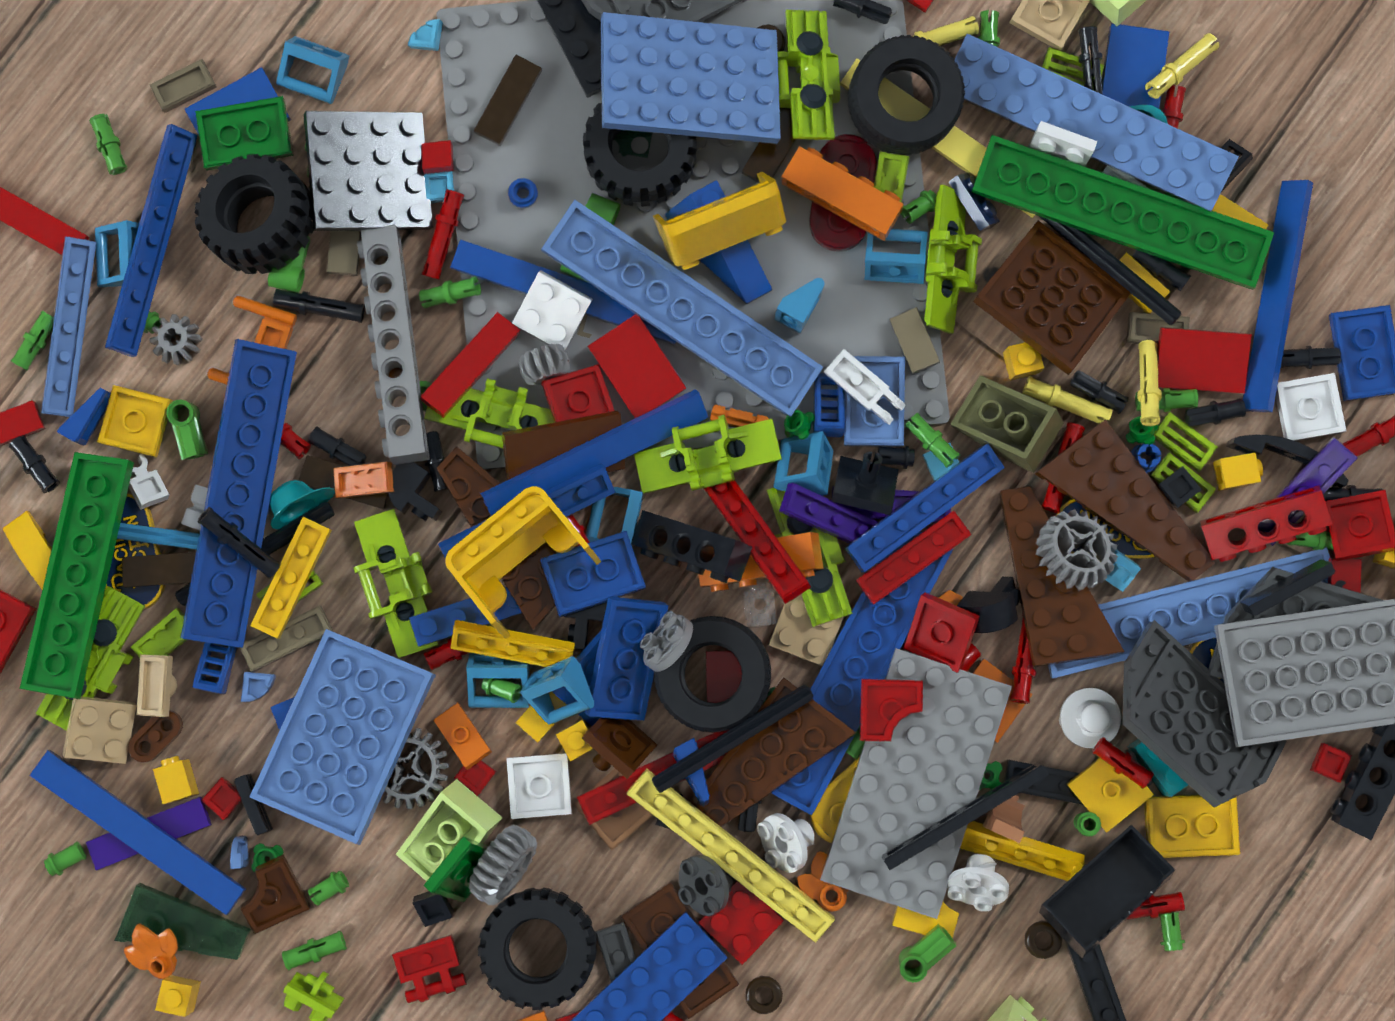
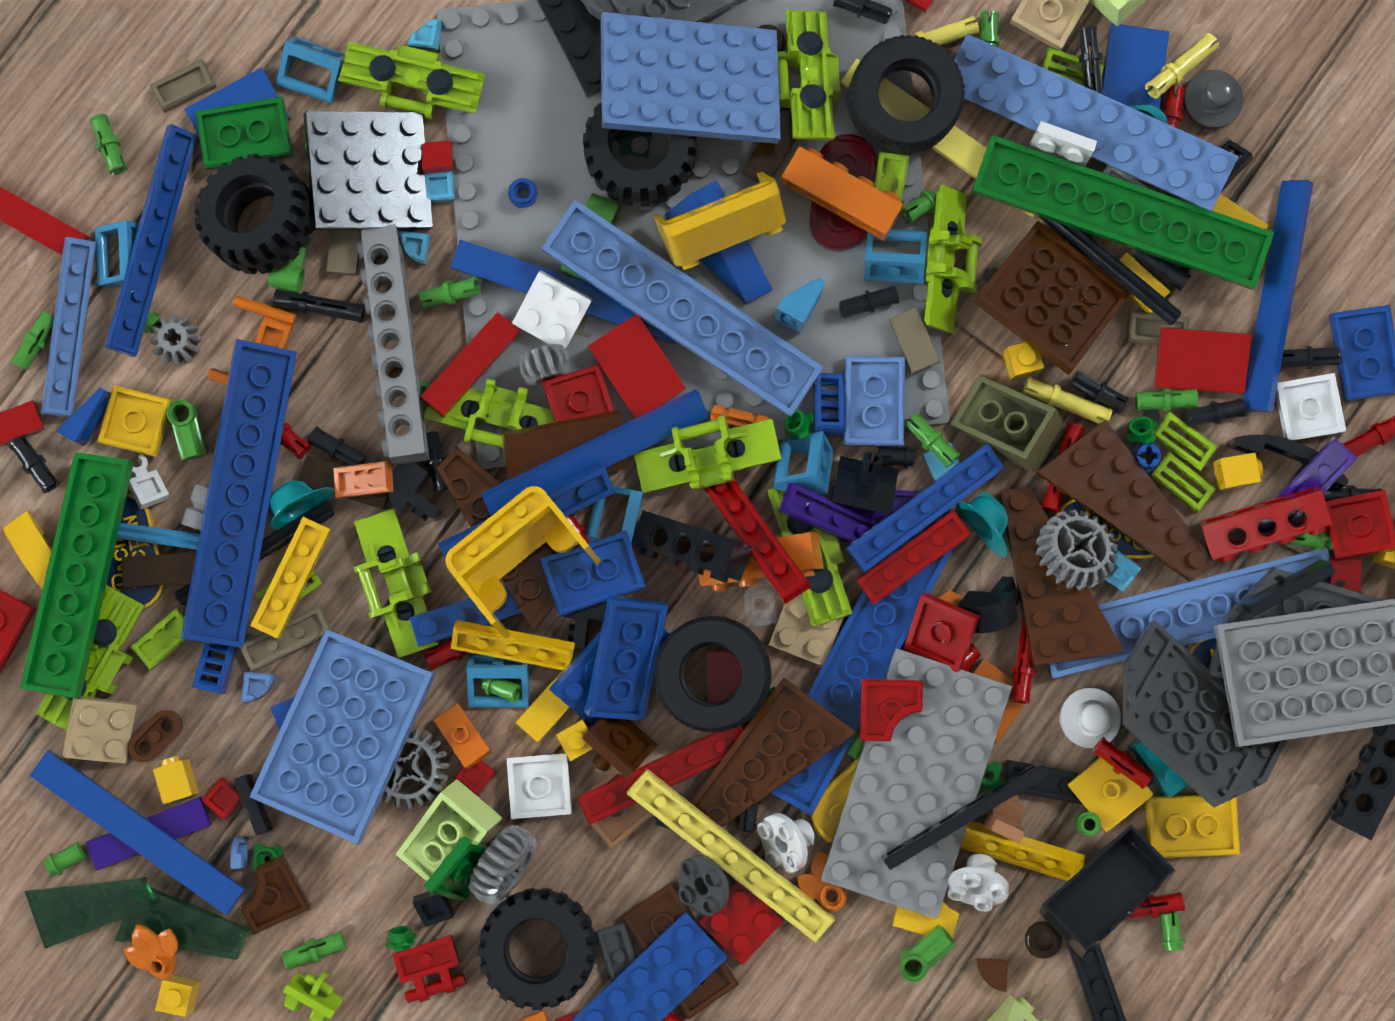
tan tile [136,655,177,717] -> none
black pin [197,507,281,578] -> none
bright green pin [308,871,349,906] -> none
red pin [421,189,464,280] -> none
dark brown tile [474,54,542,147] -> none
dark azure tile [520,656,594,725] -> none
light grey tile [640,611,693,672] -> none
black axle [652,684,813,793] -> none
blue slope [673,738,709,806] -> none
dark brown piece [745,976,783,1014] -> none
white hinge [824,349,906,425] -> none
dark blue plate [949,173,1000,231] -> none
light yellow pin [1137,340,1162,426] -> none
black plate [1157,466,1202,509] -> none
red tile [1310,743,1352,783] -> none
none -> clear green wing [24,877,156,949]
none -> lime piece [338,41,486,120]
none -> green plate [385,926,417,951]
none -> medium azure tile [400,231,431,265]
none -> black axle [839,285,899,318]
none -> teal piece [956,491,1008,558]
none -> reddish brown tile [976,958,1008,992]
none -> dark grey plate [1183,70,1243,130]

